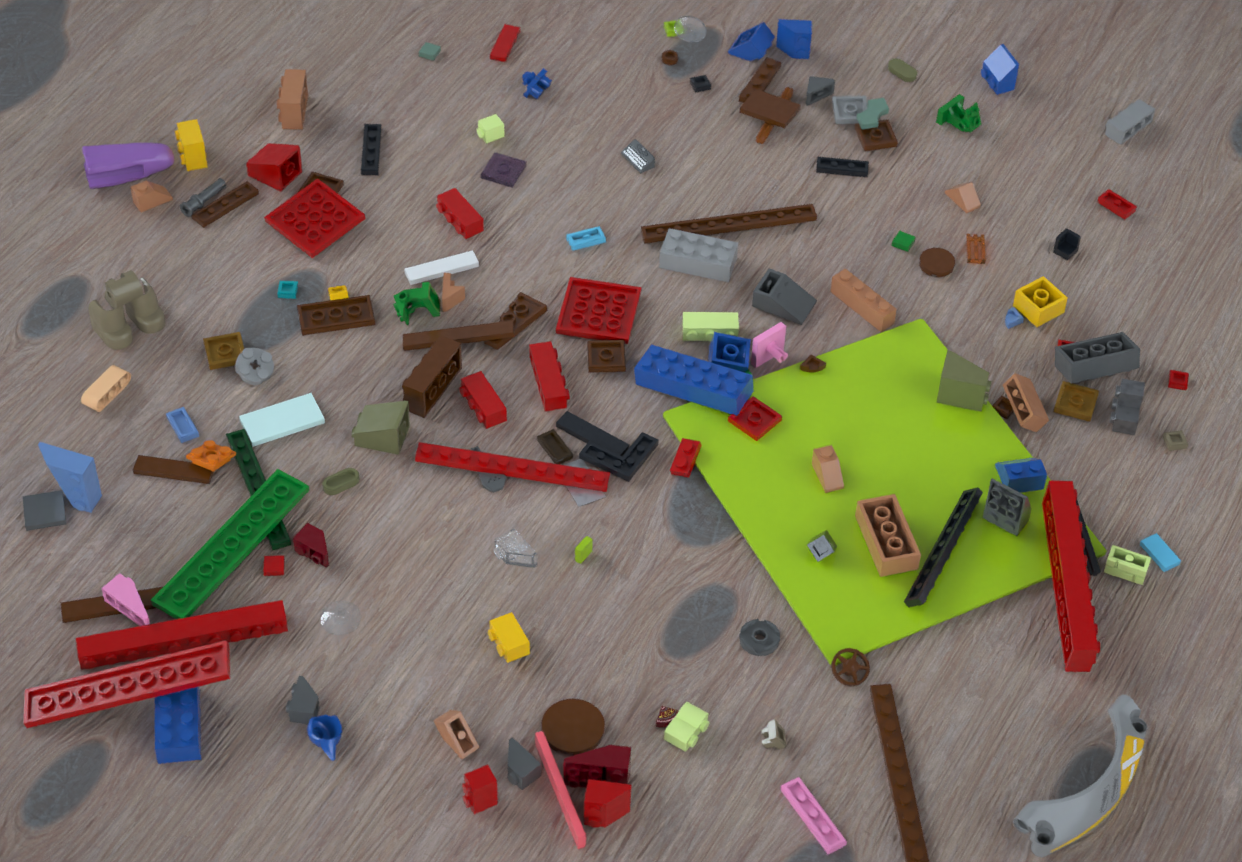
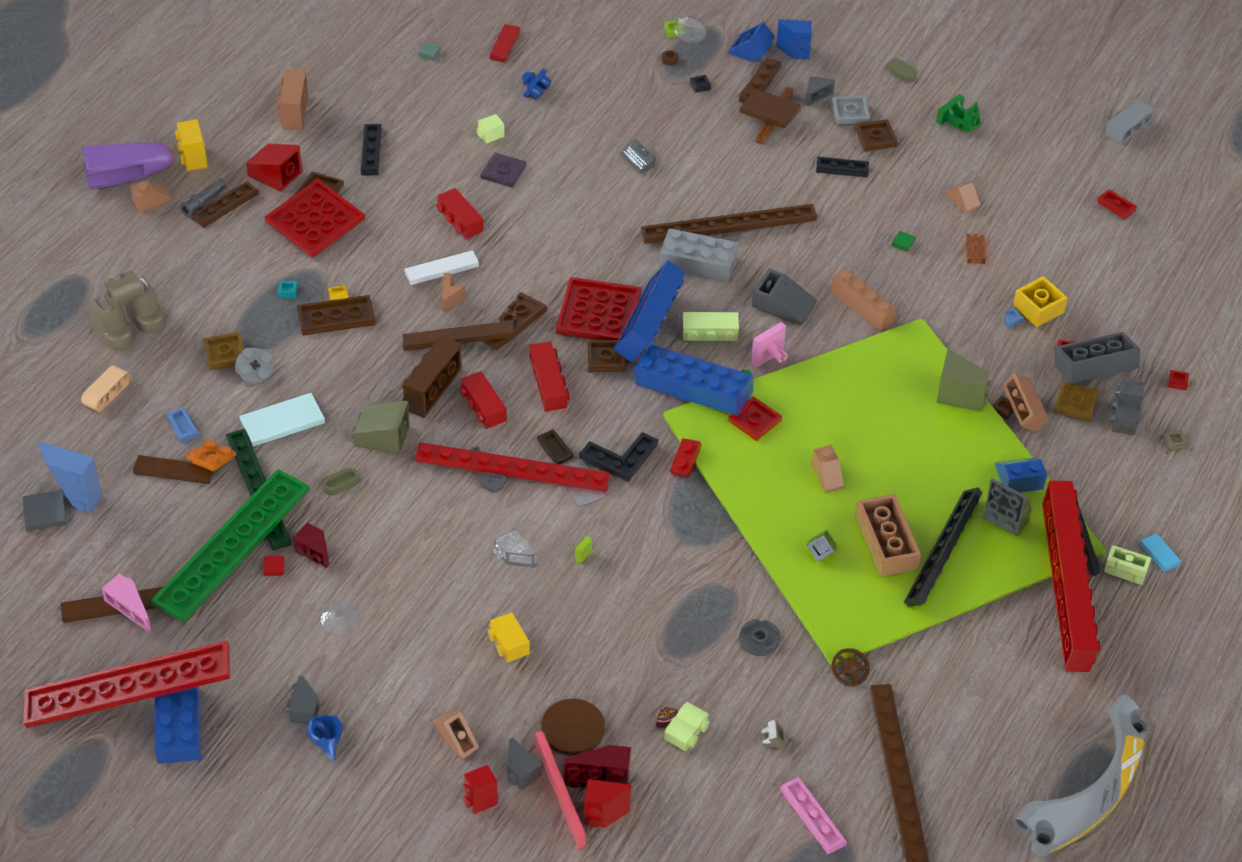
red brick [76,600,288,670] -> none
green tile [393,282,441,325] -> none
black tile [556,411,630,456] -> none
medium azure tile [566,226,606,251] -> none
blue slope [708,332,751,372] -> none
reddish brown tile [800,355,826,373] -> none
sand green tile [856,98,889,129] -> none
reddish brown tile [919,248,955,277] -> none
blue slope [981,44,1019,94] -> none
black panel [1053,228,1081,261] -> none
none -> blue brick [614,260,685,362]

